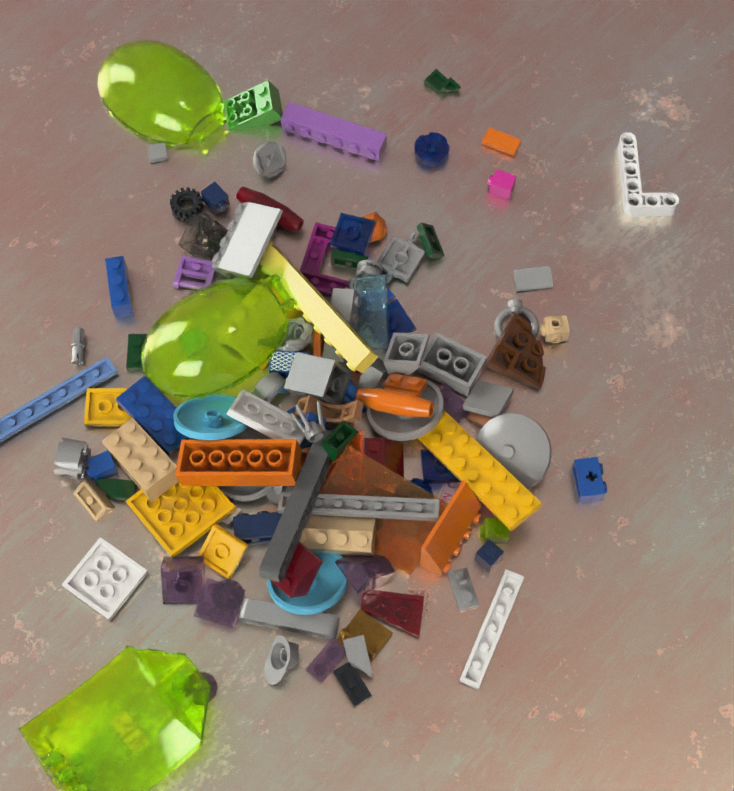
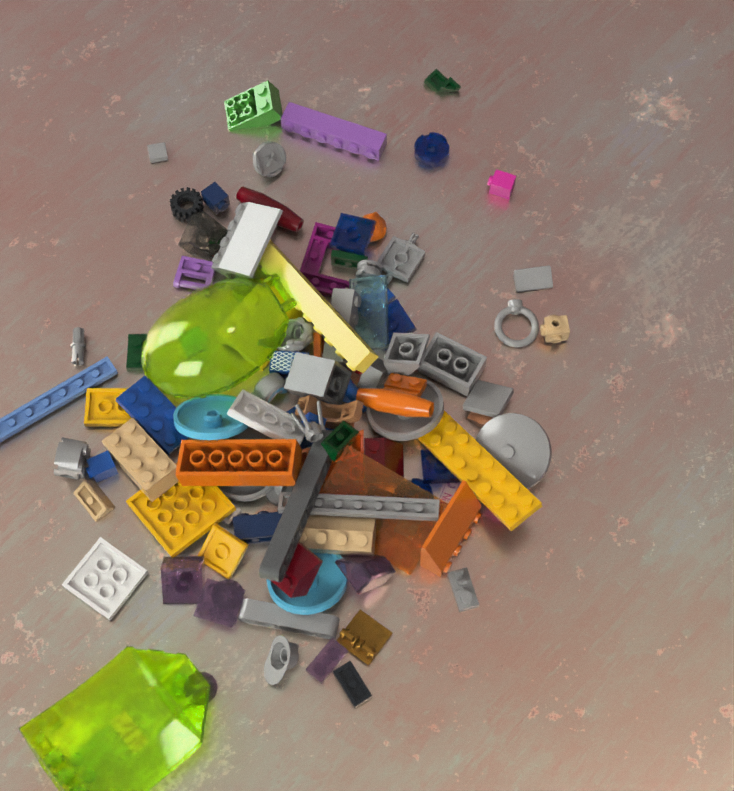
dark green slope [96,479,135,501] -> none
clear neon green windscreen [97,39,227,148] -> none
blue arch [105,256,134,317] -> none
light grey slope [343,635,373,676] -> none
dark red wing [361,589,424,638] -> none
dark green plate [416,222,445,260] -> none
clear purple plate [439,384,470,423] -> none
white plate [459,569,524,690] -> none
dark blue brick [474,539,504,573] -> none
clear neon green brick [480,518,509,544] -> none
orange tile [482,127,521,157] -> none
reddish brown brick [486,313,546,389] -> none
blue brick [572,457,607,503] -> none
white beam [618,132,679,217] -> none

